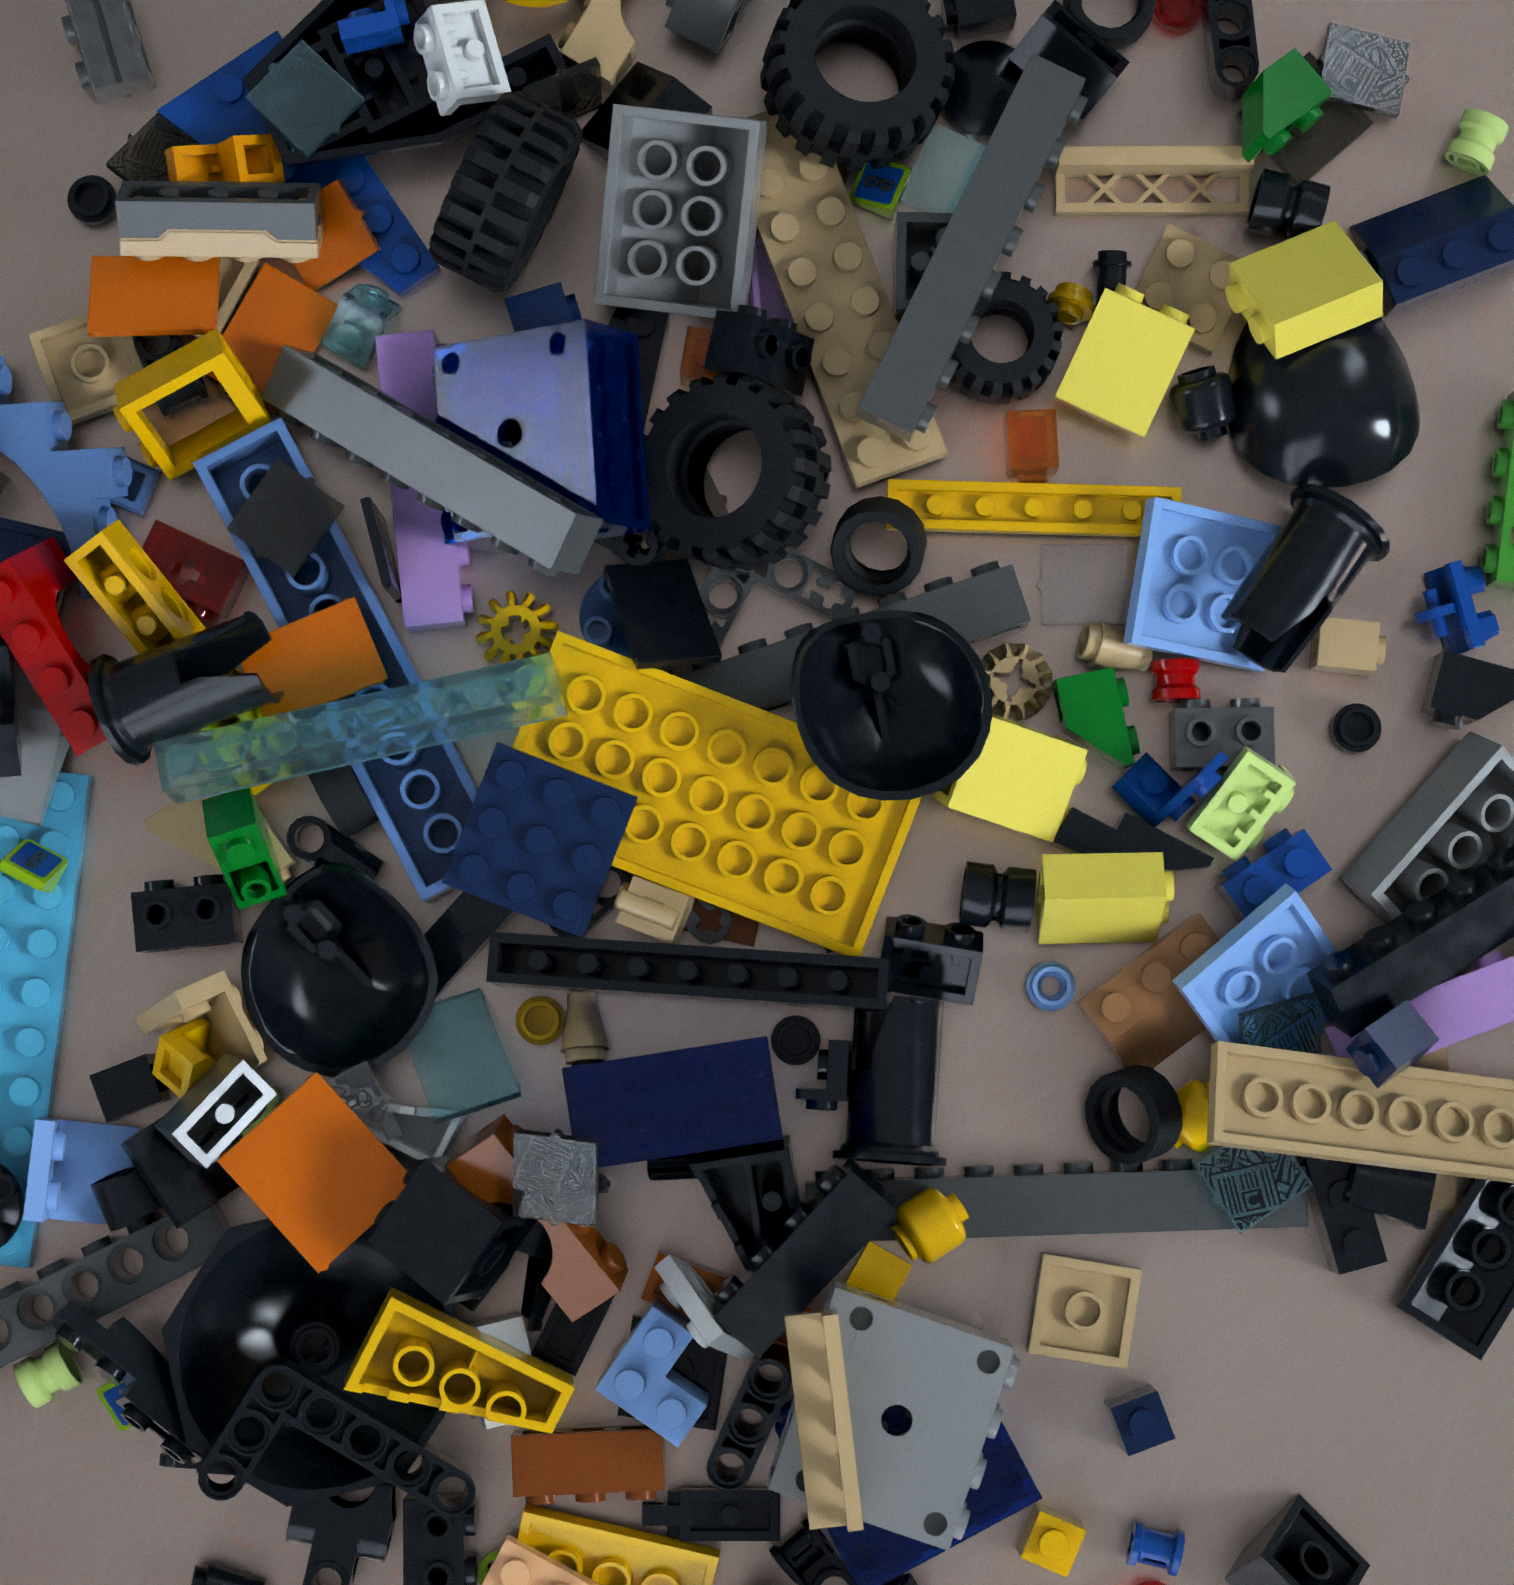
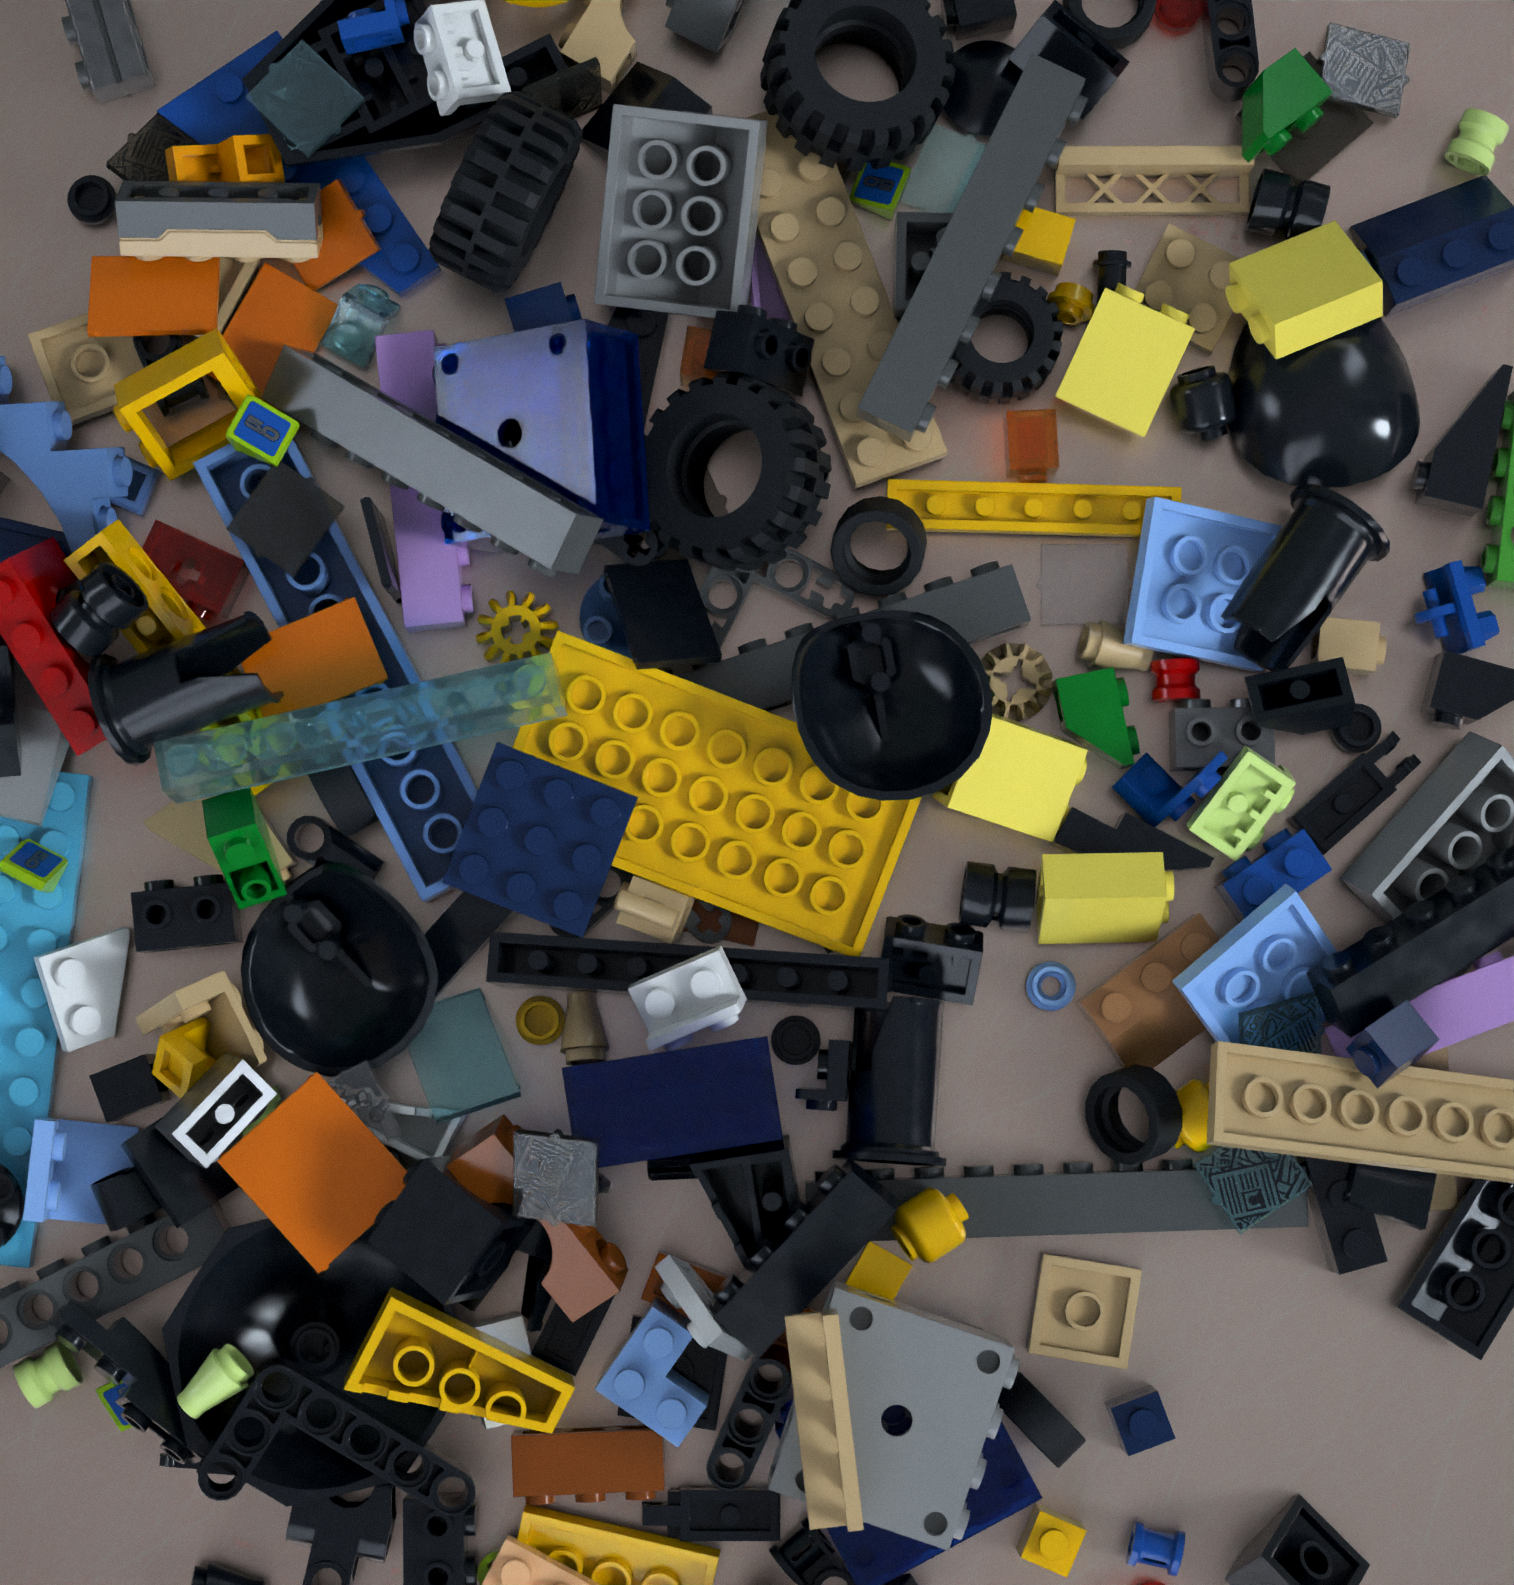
none -> white wing [33,927,130,1052]
none -> black wheel [50,561,149,658]
none -> yellowish green cone [176,1344,254,1419]
none -> slope [226,394,300,467]
none -> white bracket [628,945,747,1051]
none -> black tyre [997,1372,1086,1468]
none -> yellow brick [1002,207,1076,276]
none -> black slope [1244,657,1355,735]
none -> black hinge [1288,731,1421,855]
none -> black slope [1411,364,1513,516]

